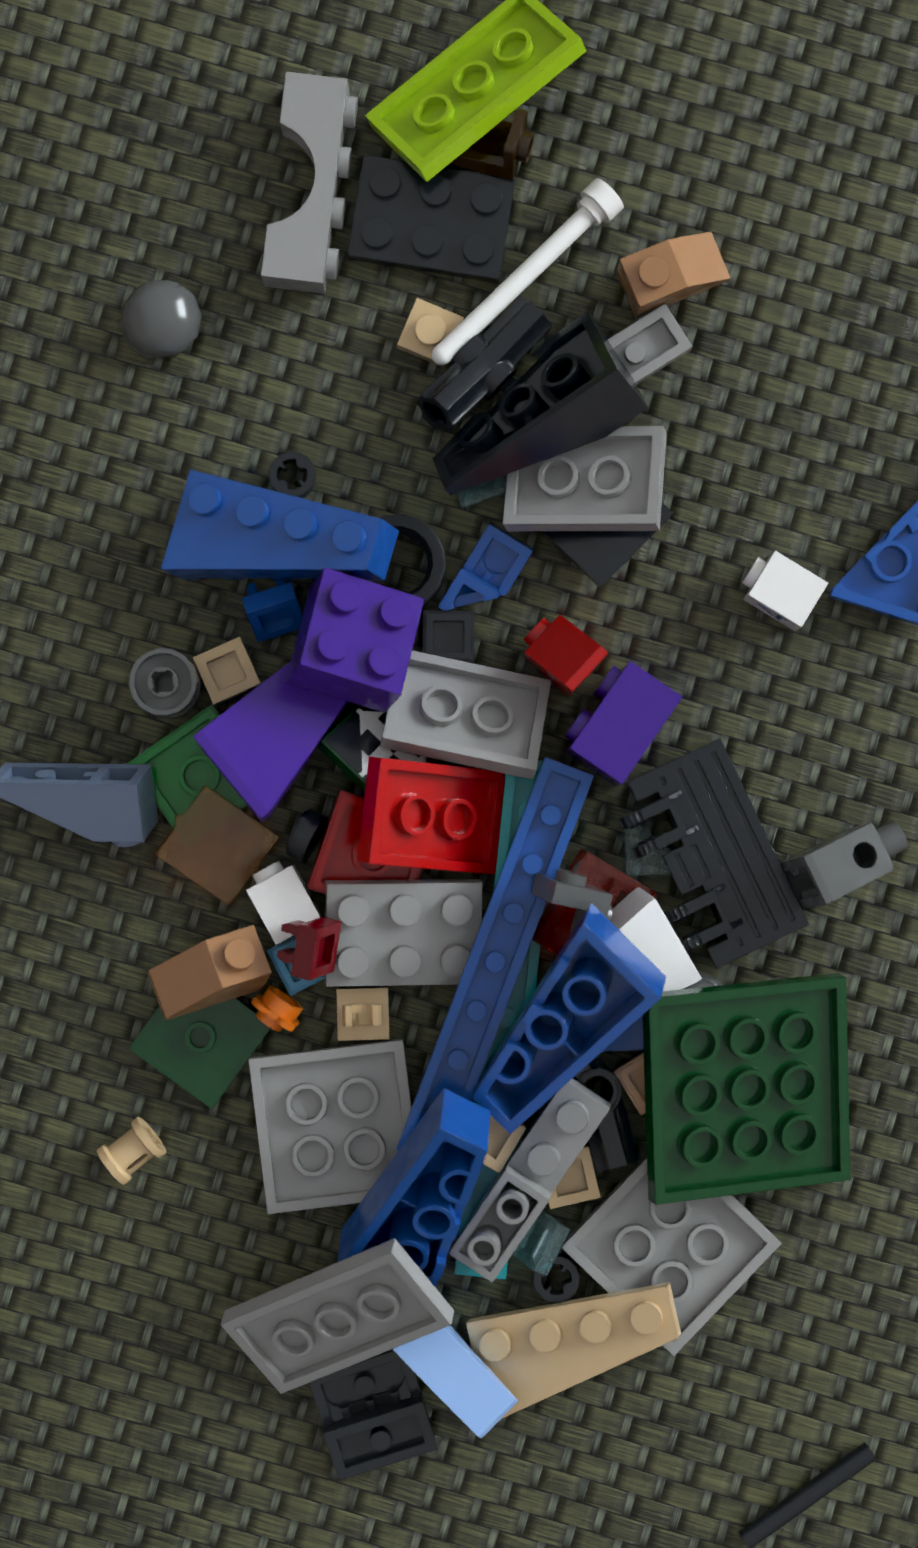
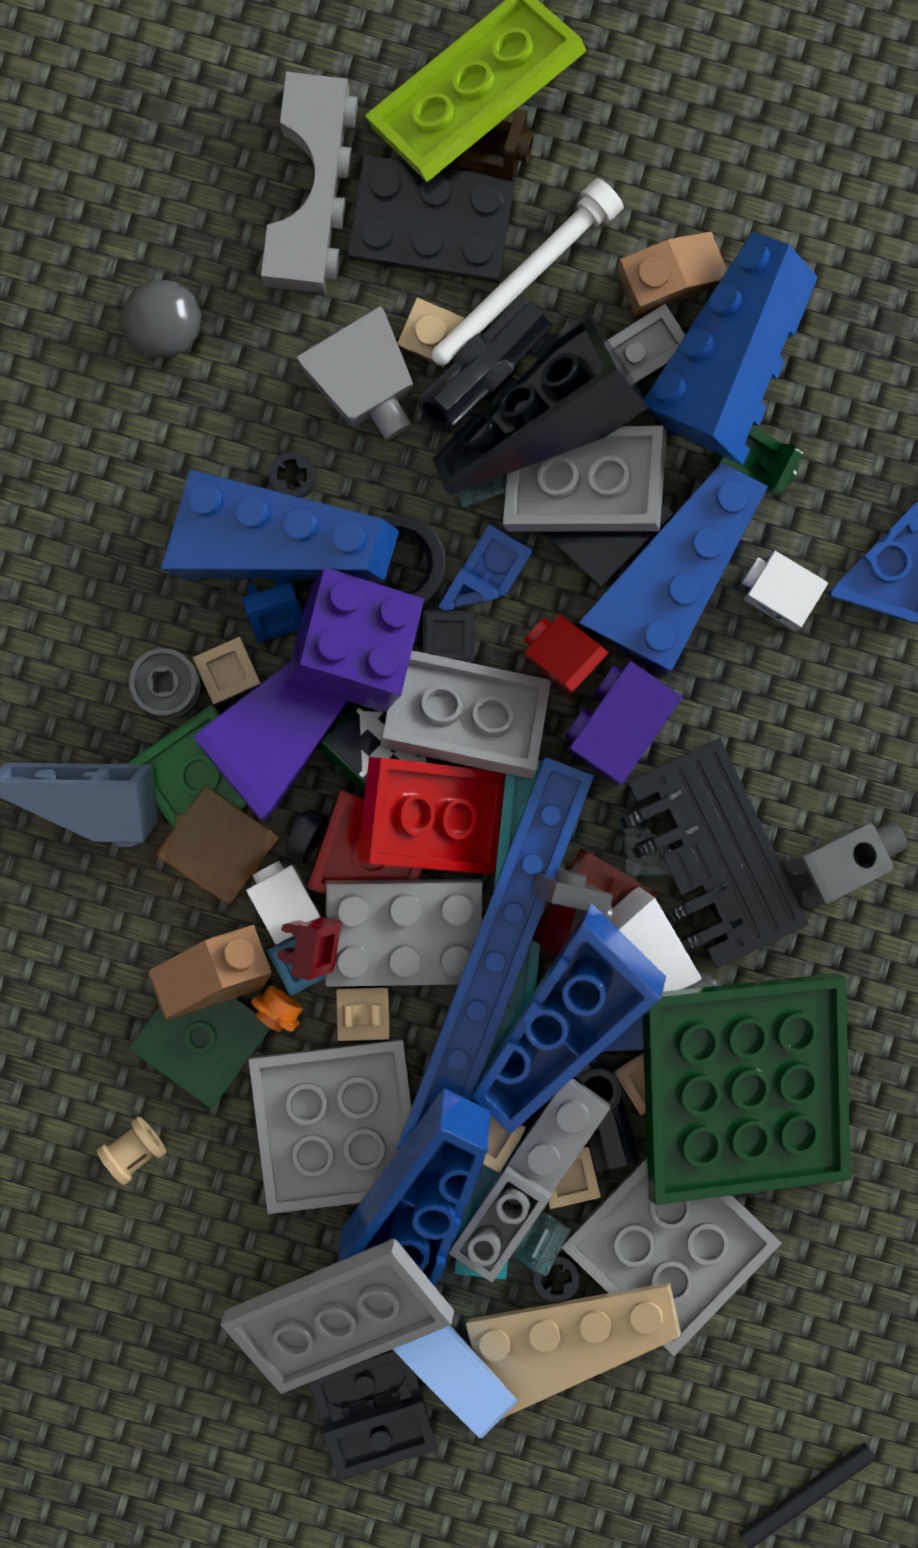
none -> light grey torso [297,306,414,441]
none -> blue wedge [577,463,768,675]
none -> blue wedge [644,232,818,465]
none -> dark green bracket [709,425,803,495]

